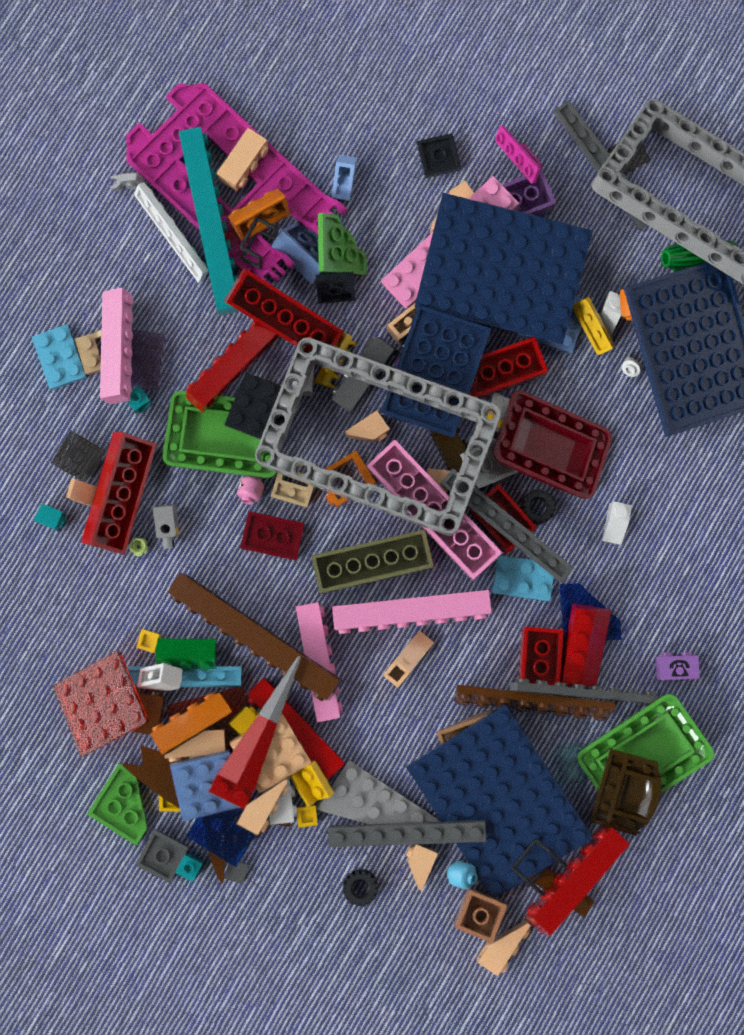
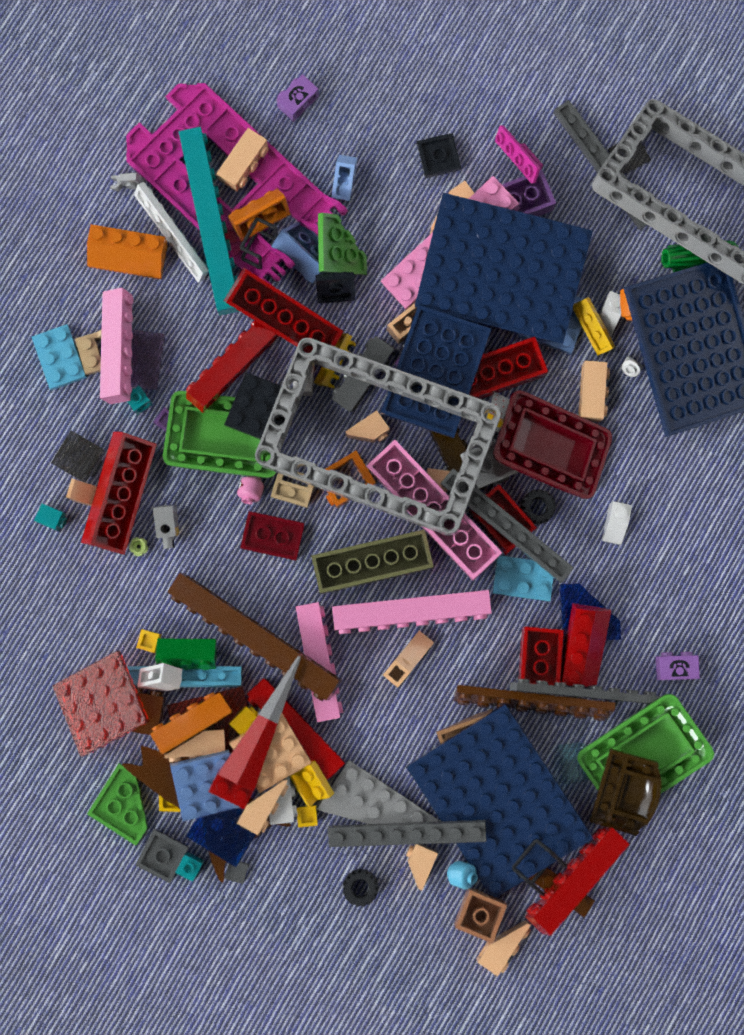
none -> orange slope [87,224,168,279]
none -> medium lavender tile [153,407,169,432]
none -> medium lavender brick [277,74,319,122]
none -> light nougat brick [578,360,610,422]

